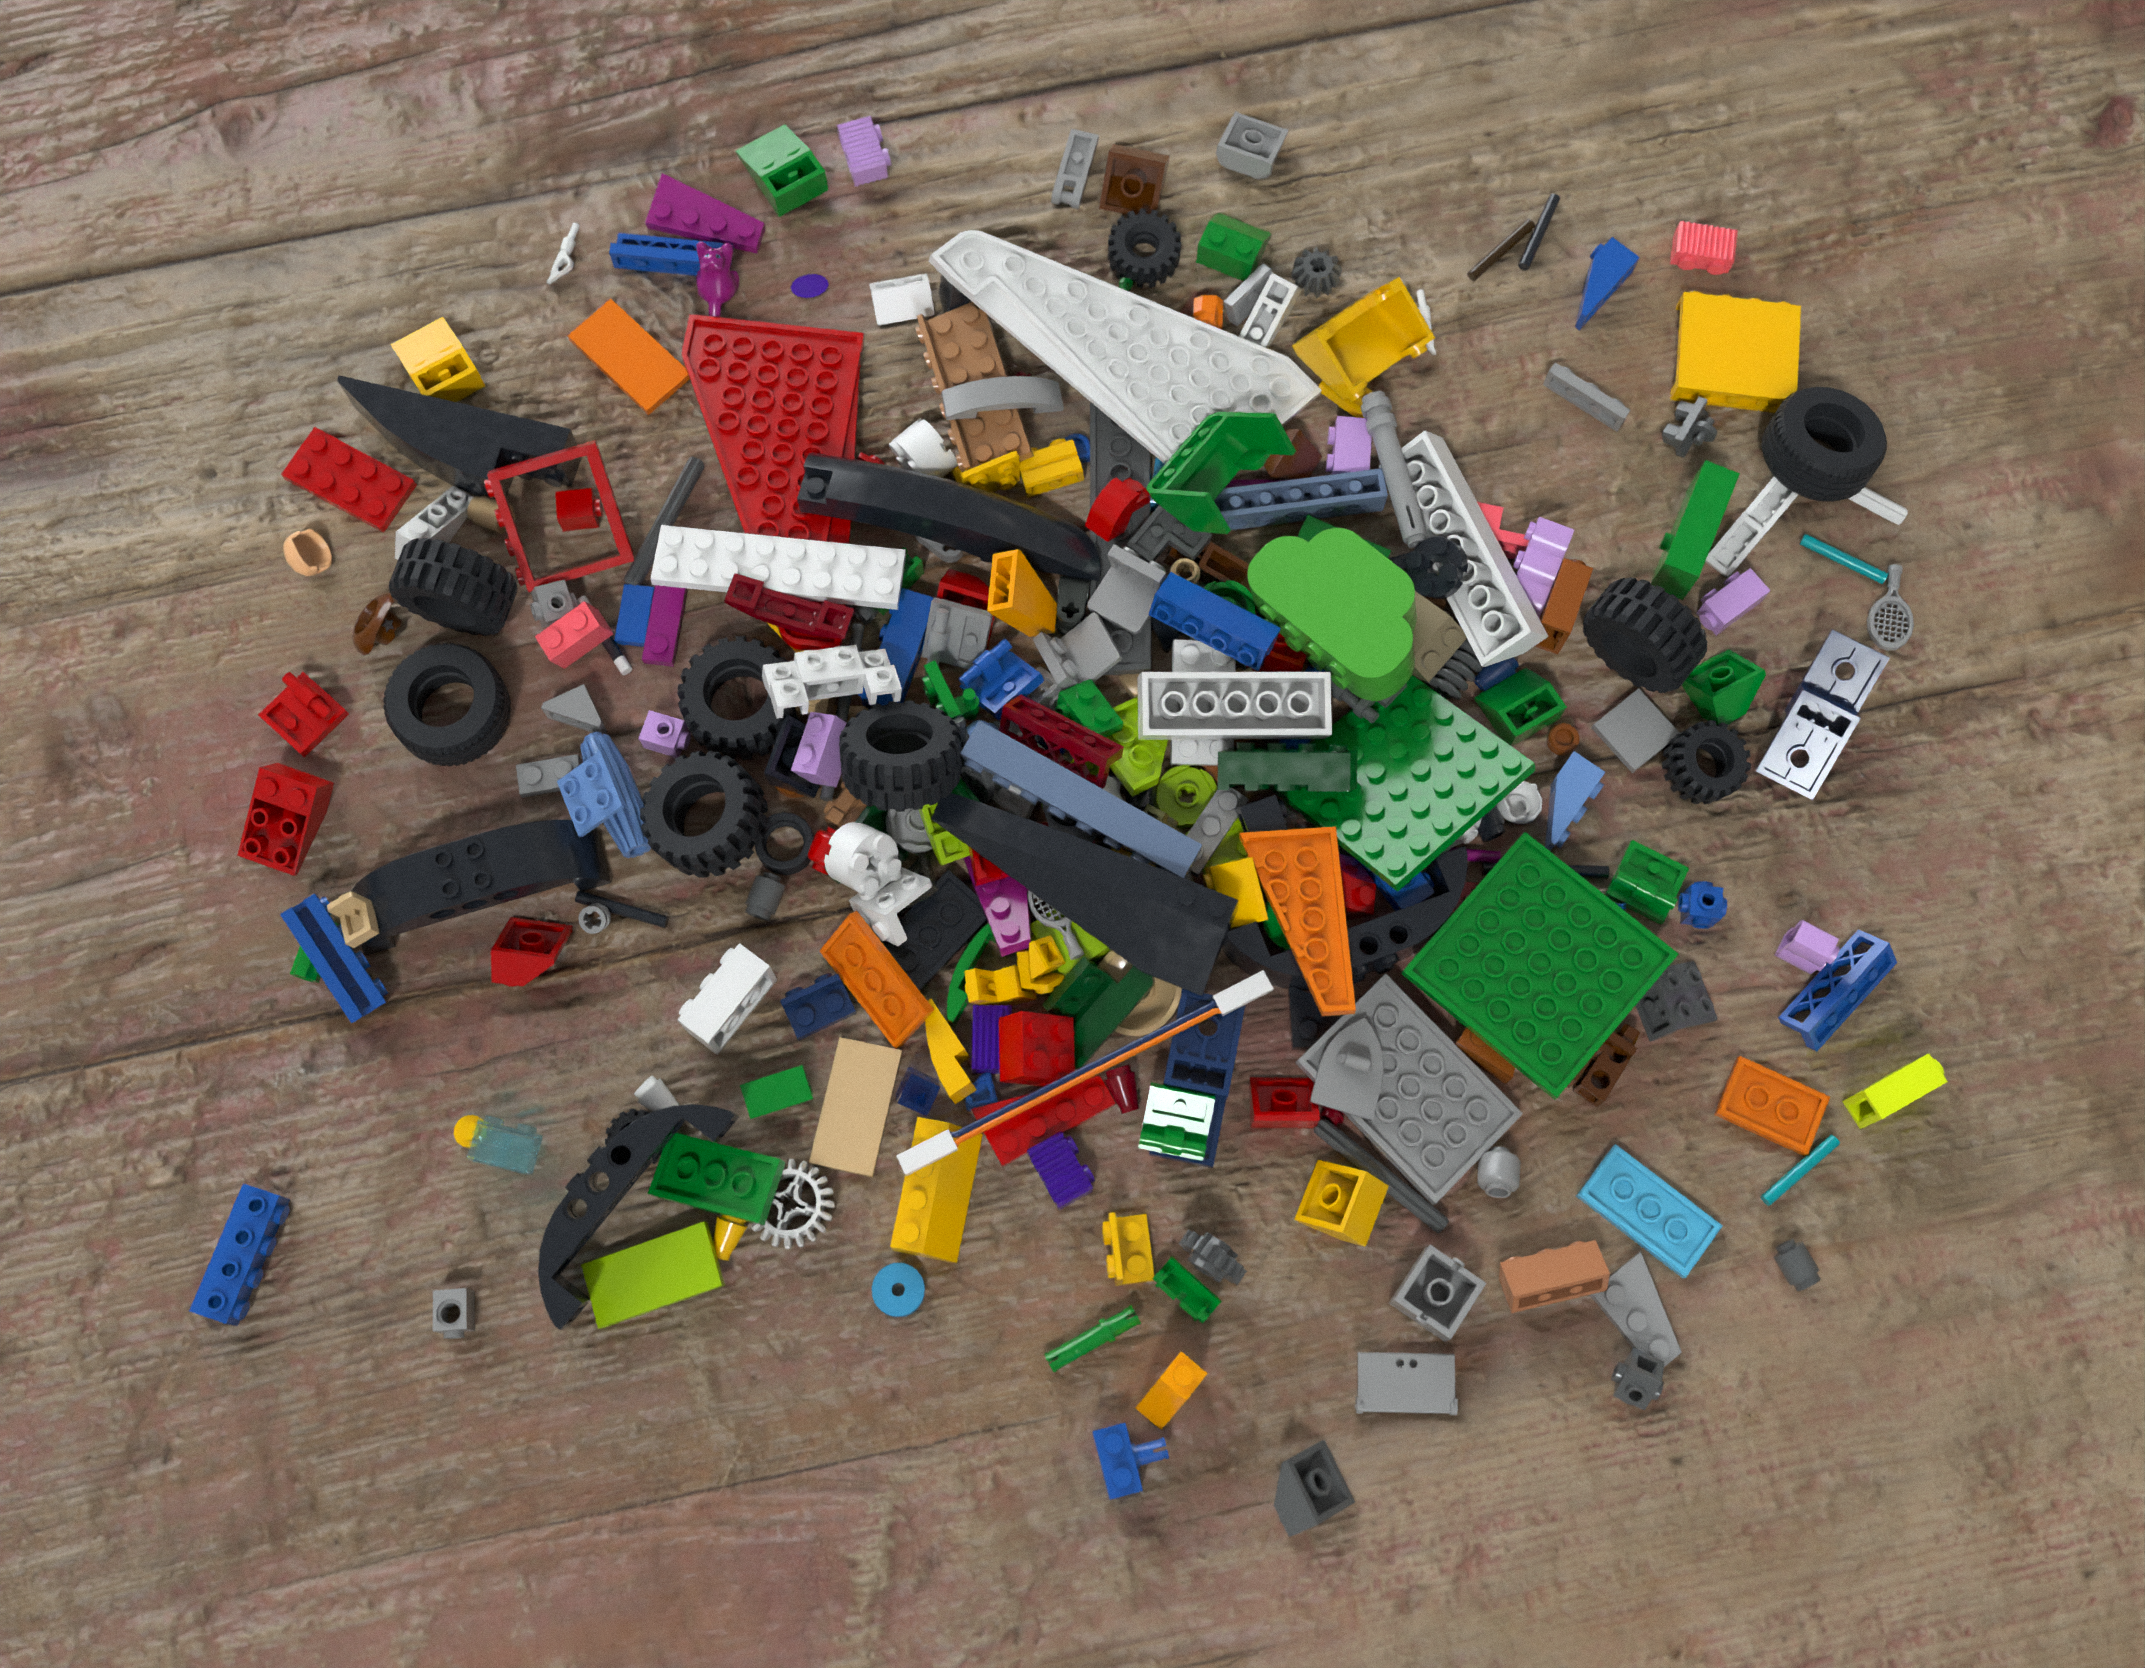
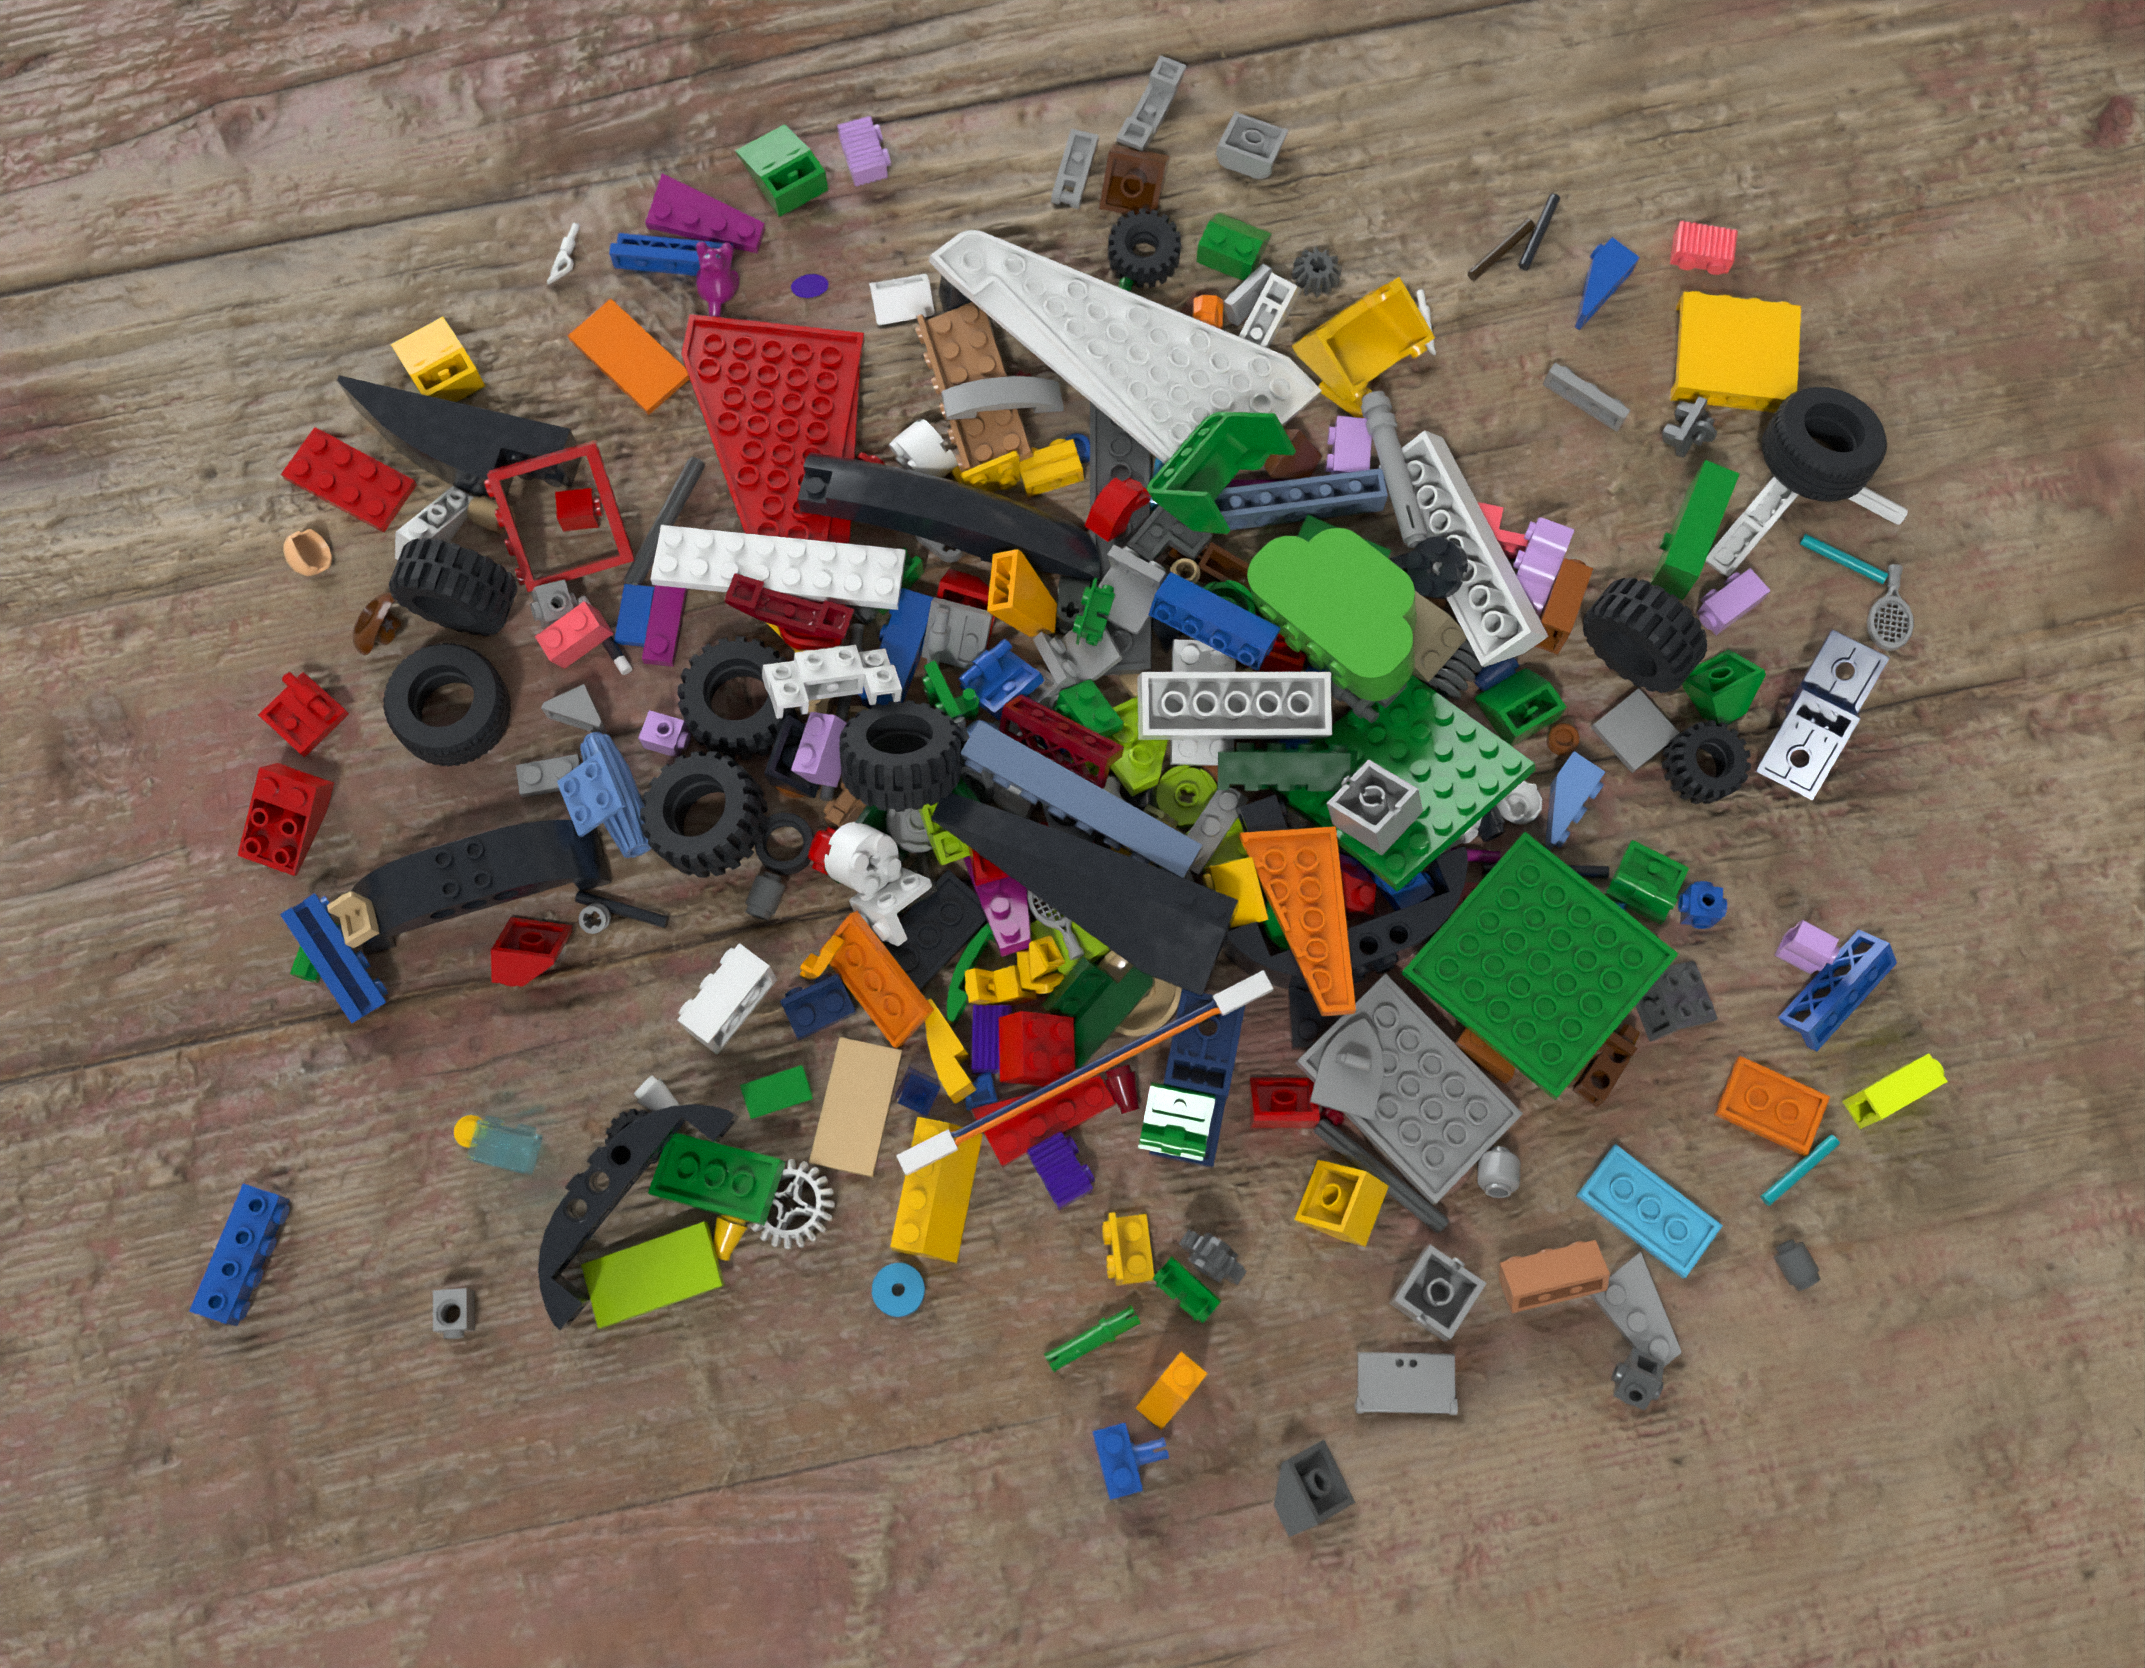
none -> light orange slope [800,935,845,980]
none -> green hinge [1072,578,1116,646]
none -> light grey slope [1116,55,1186,151]
none -> light grey brick [1327,759,1423,855]

